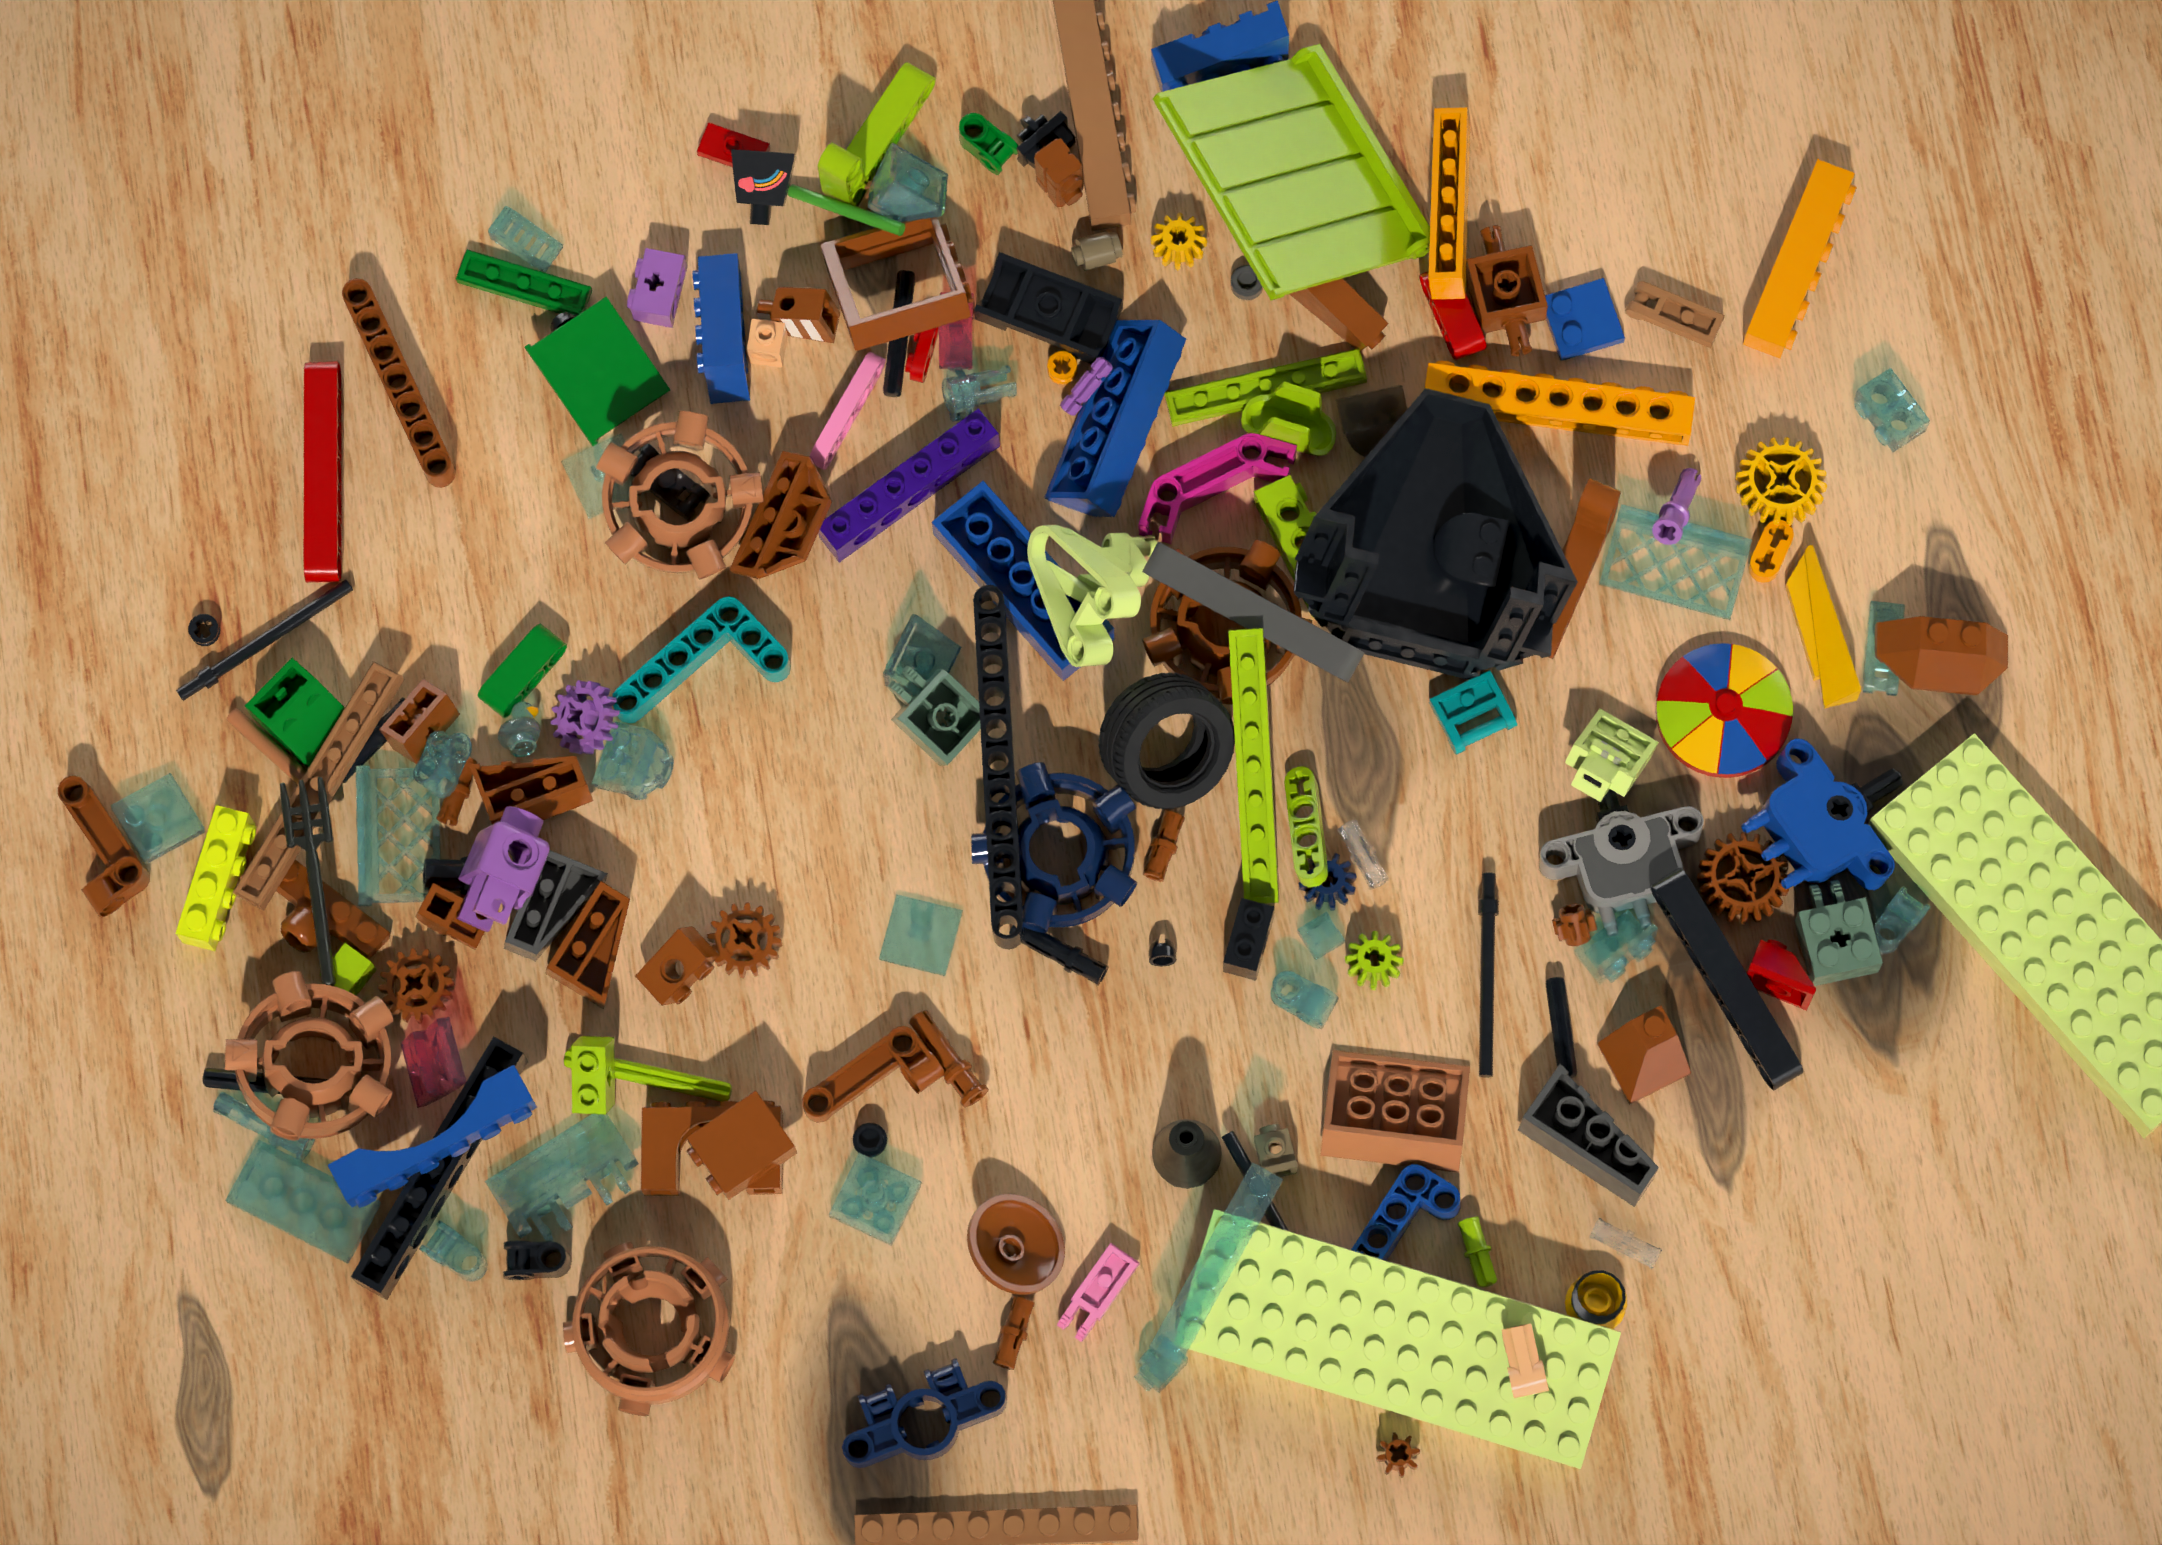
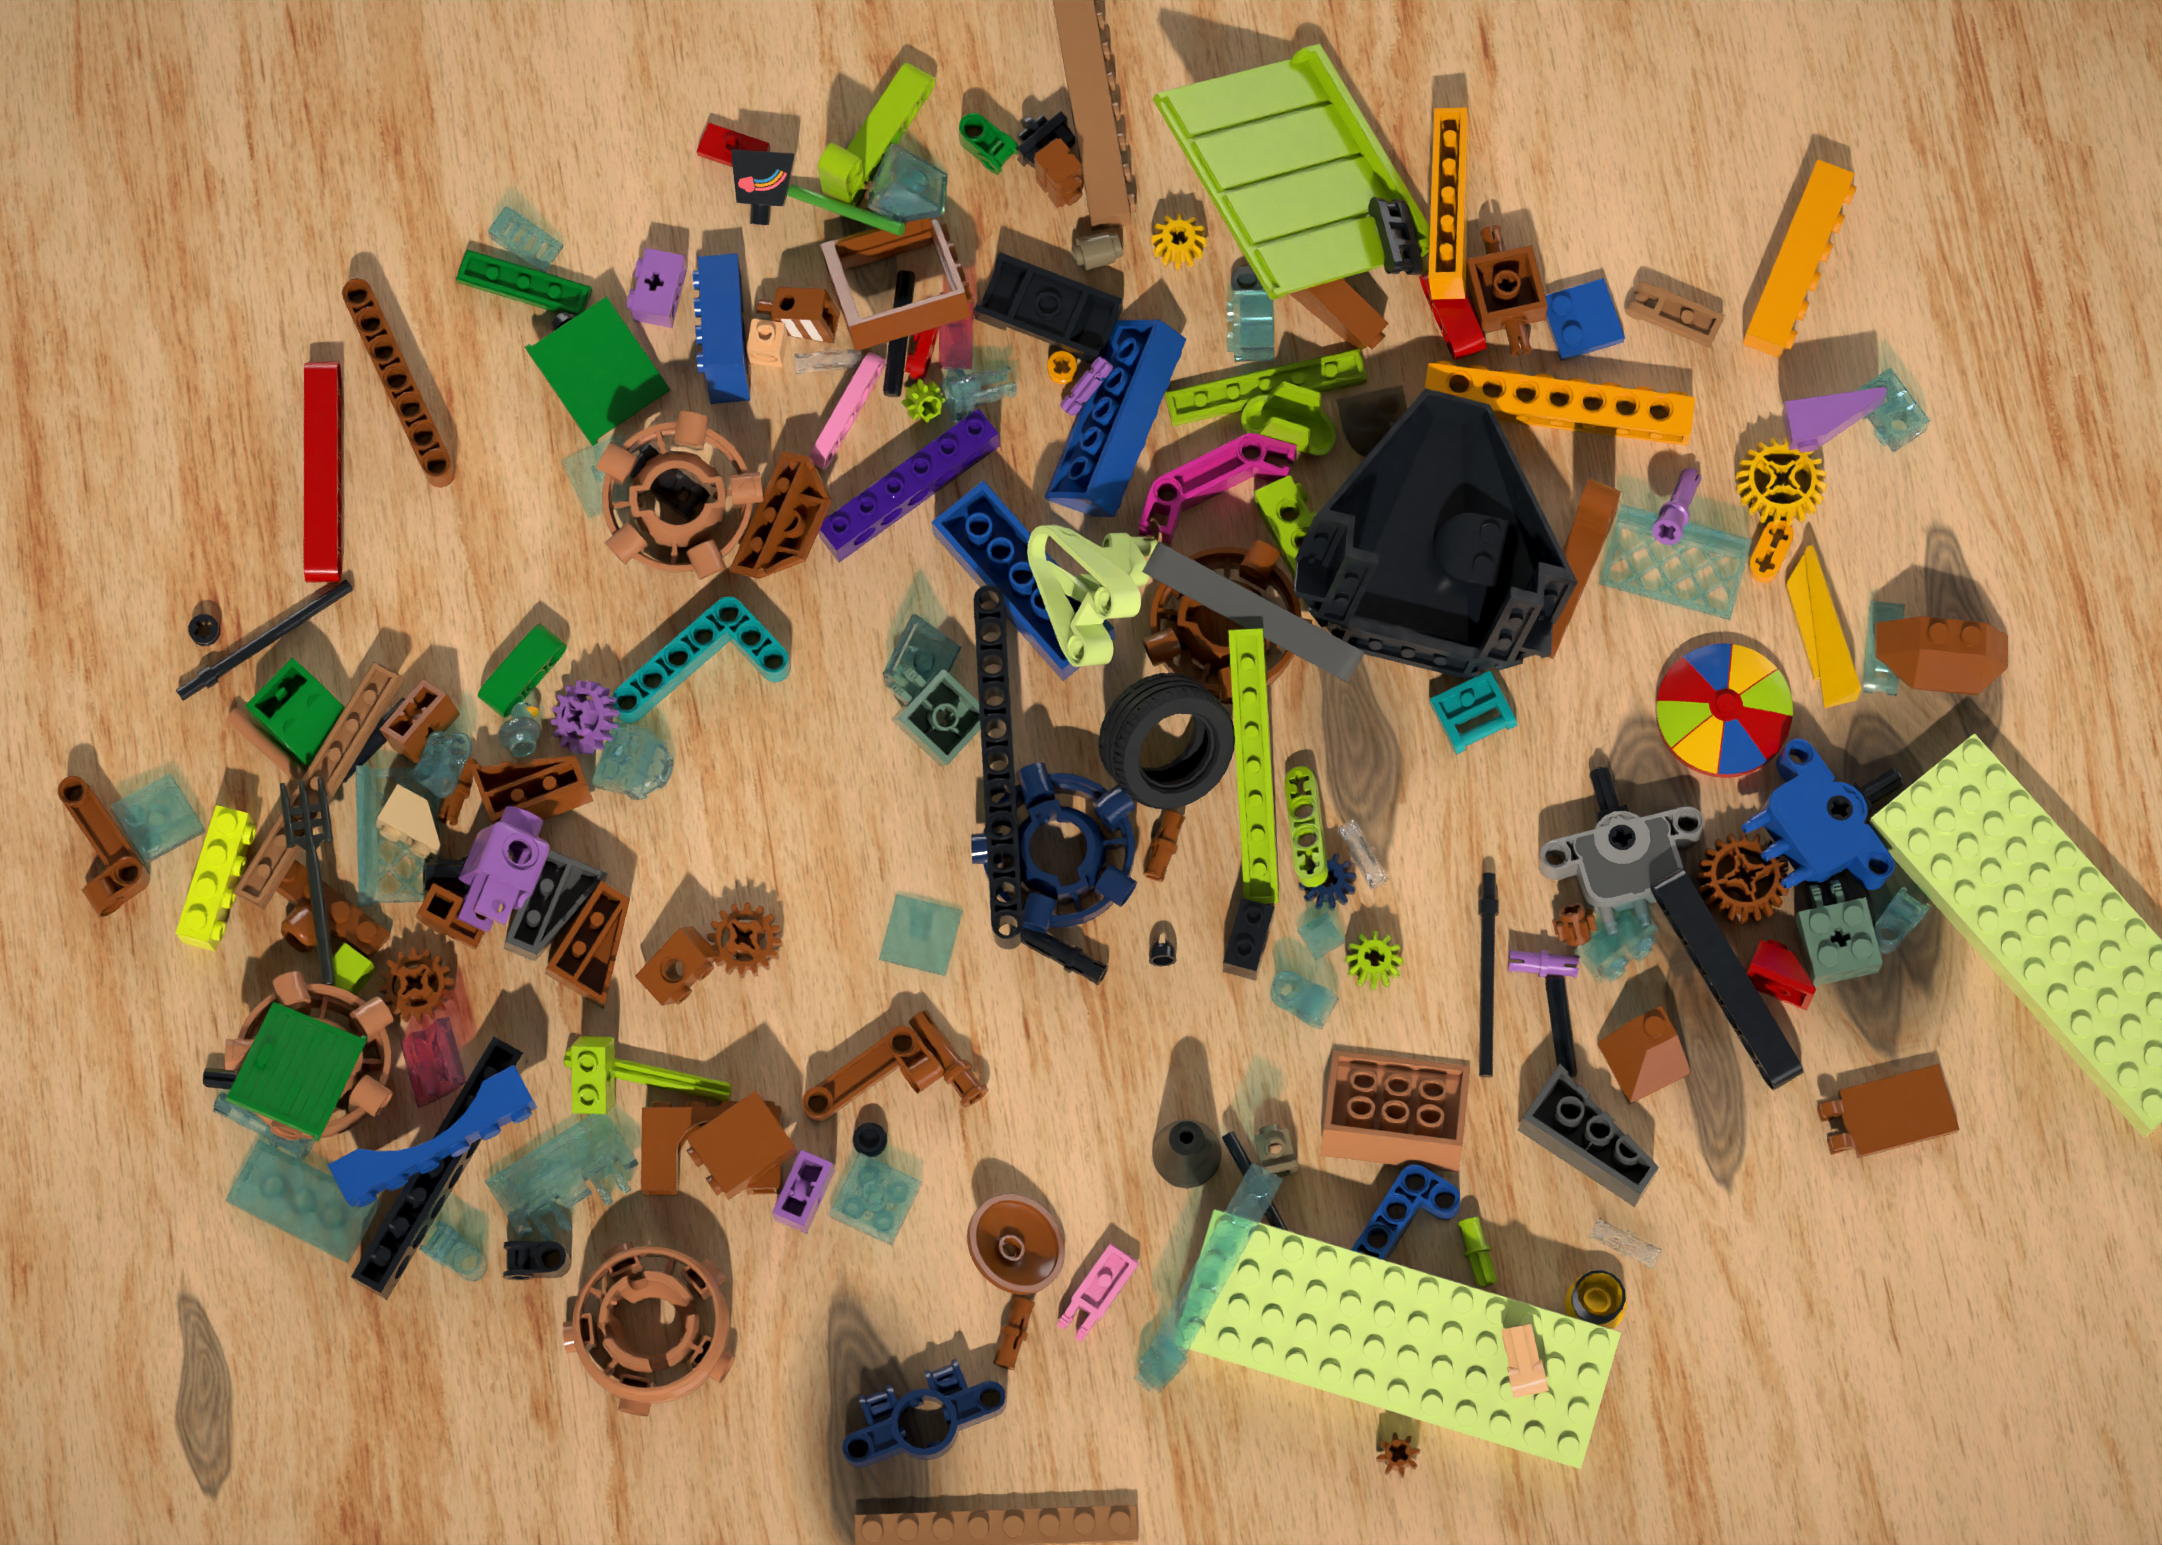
blue wedge [1151,0,1289,92] -> none
yellowish green piece [1565,708,1659,802] -> none
none -> green piece [226,1002,368,1141]
none -> tan slope [376,784,441,859]
none -> medium lavender brick [772,1149,835,1234]
none -> clear pin [794,348,862,374]
none -> lime gear [901,379,946,423]
none -> clear light blue brick [1226,290,1274,362]
none -> plate [1368,197,1423,275]
none -> medium lavender pin [1508,950,1579,978]
none -> medium lavender slope [1782,387,1887,452]
none -> dark orange tile [1817,1064,1960,1158]

